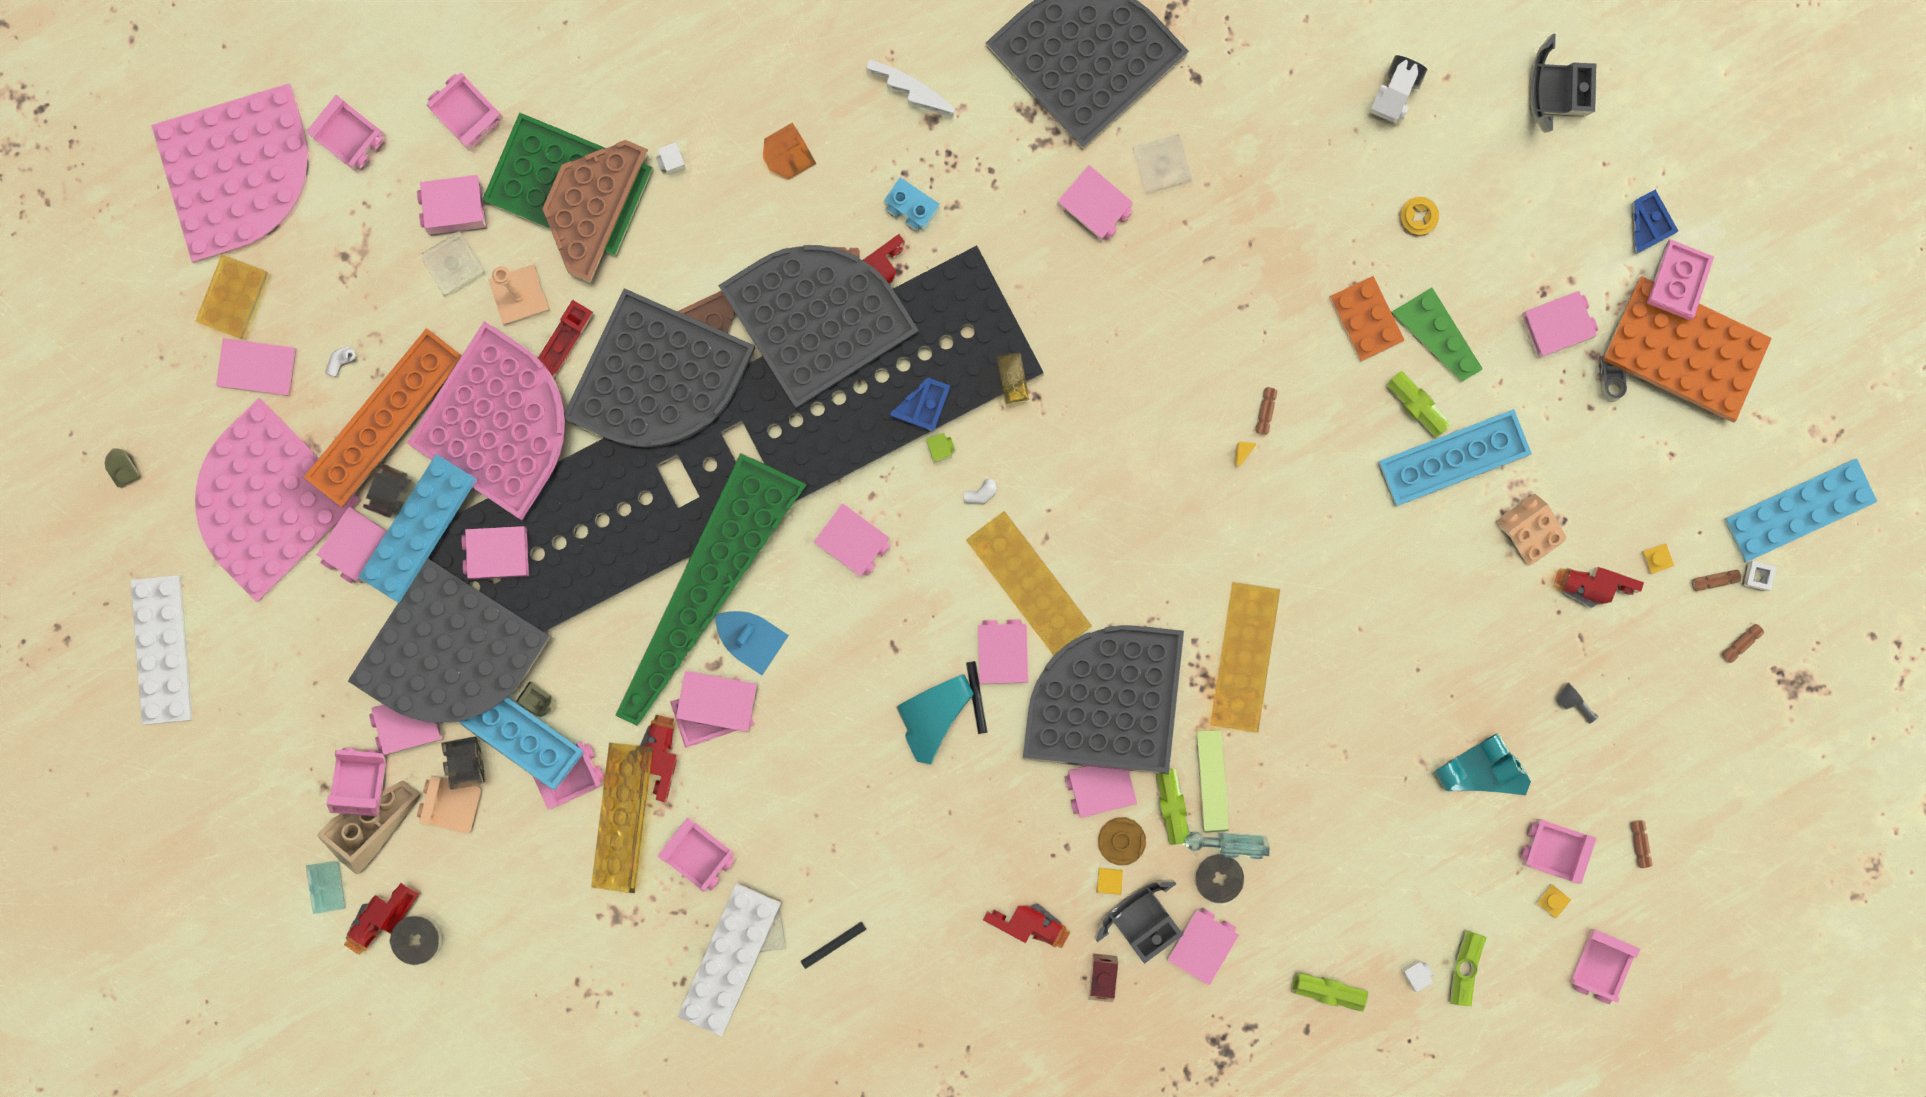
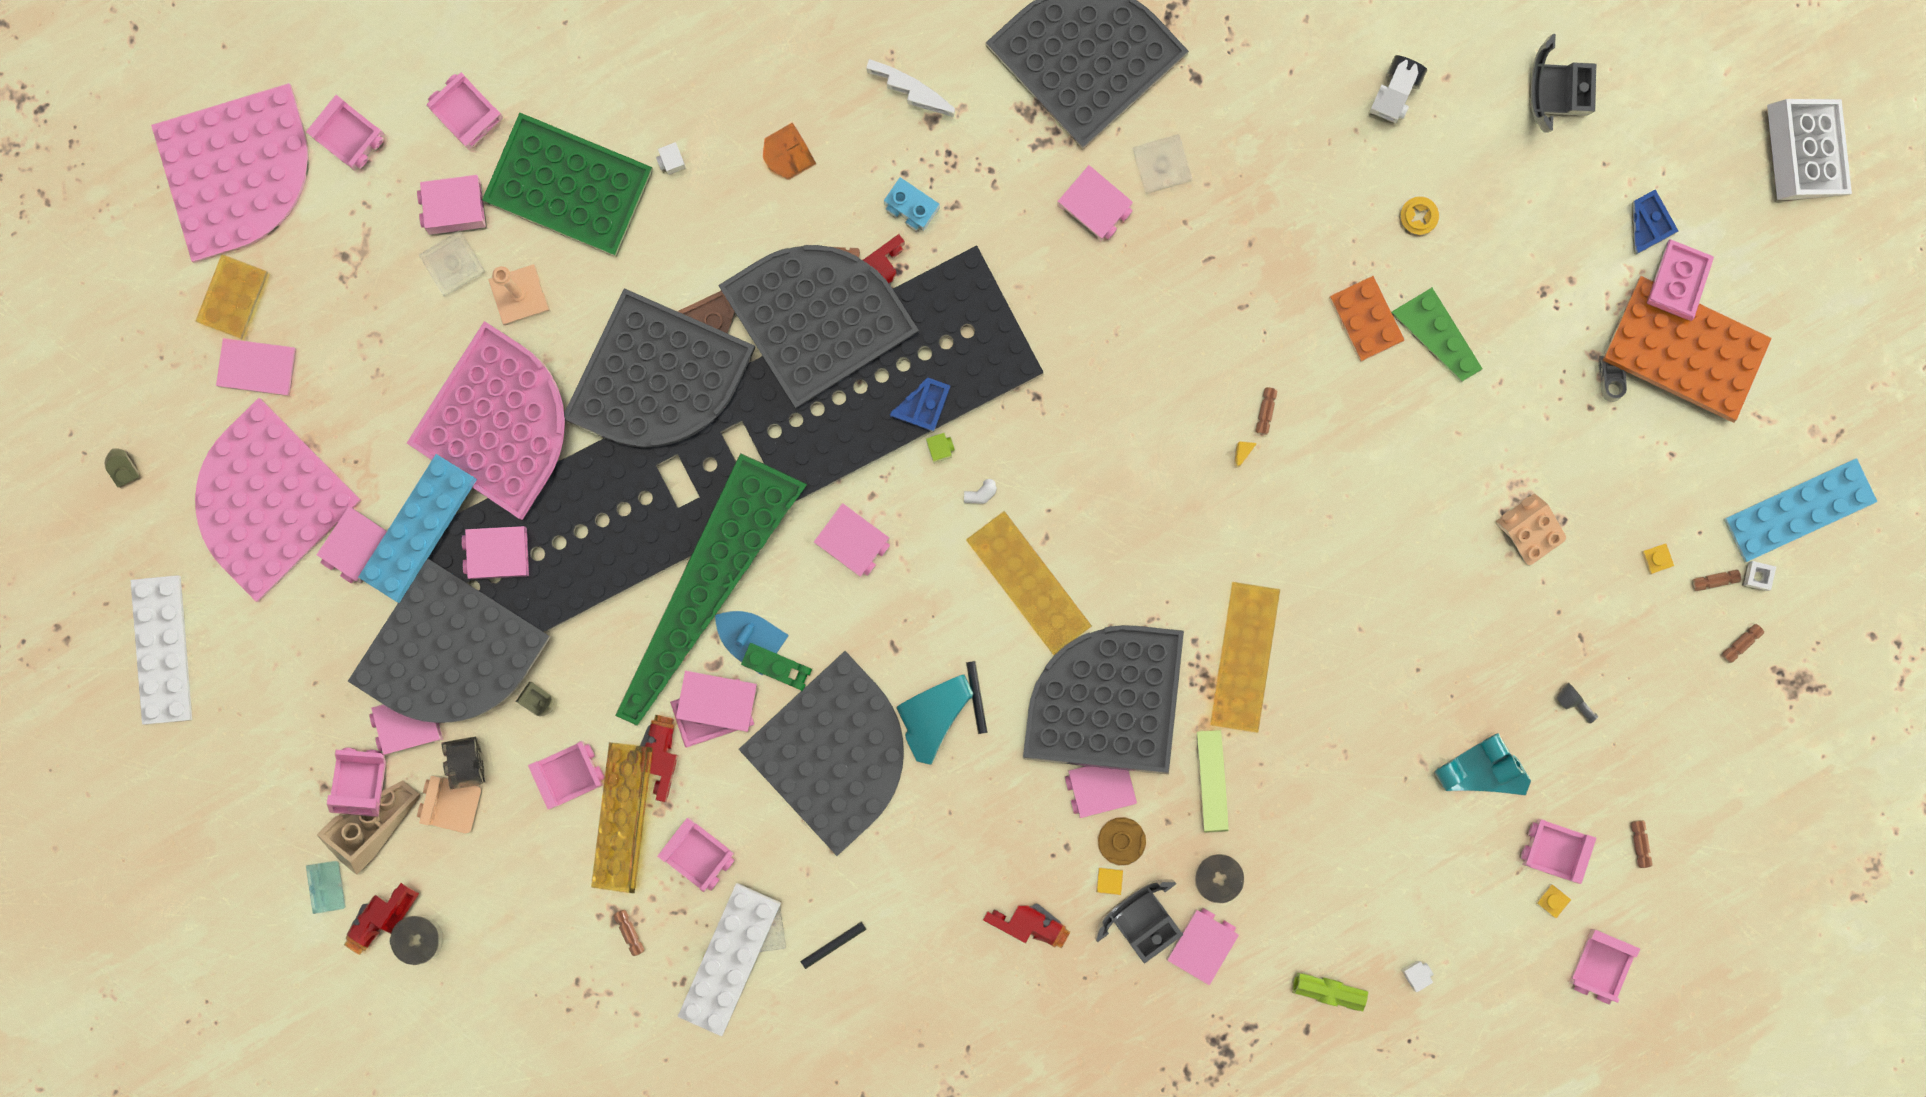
orange plate [303,328,462,508] -> none
white arm [325,347,356,377] -> none
clear smoke brick [363,463,411,518] -> none
medium azure plate [457,698,584,792] -> none
red slope [538,299,593,379] -> none
nougat plate [542,140,648,283] -> none
bright pink brick [978,619,1028,684] -> none
clear yellow slope [996,352,1029,404] -> none
dark red torso [1088,953,1118,1002] -> none
lime piece [1156,769,1190,845] -> none
clear light blue plate [1185,831,1270,859] -> none
medium azure plate [1378,409,1532,506] -> none
lime piece [1386,371,1451,438] -> none
lime piece [1450,930,1487,1007] -> none
bright pink brick [1522,291,1598,359] -> none
red plate [1554,567,1644,608] -> none
none -> nougat axle [614,910,644,956]
none -> dark grey plate [738,651,904,856]
none -> green plate [741,642,812,691]
none -> white slope [1767,99,1852,200]

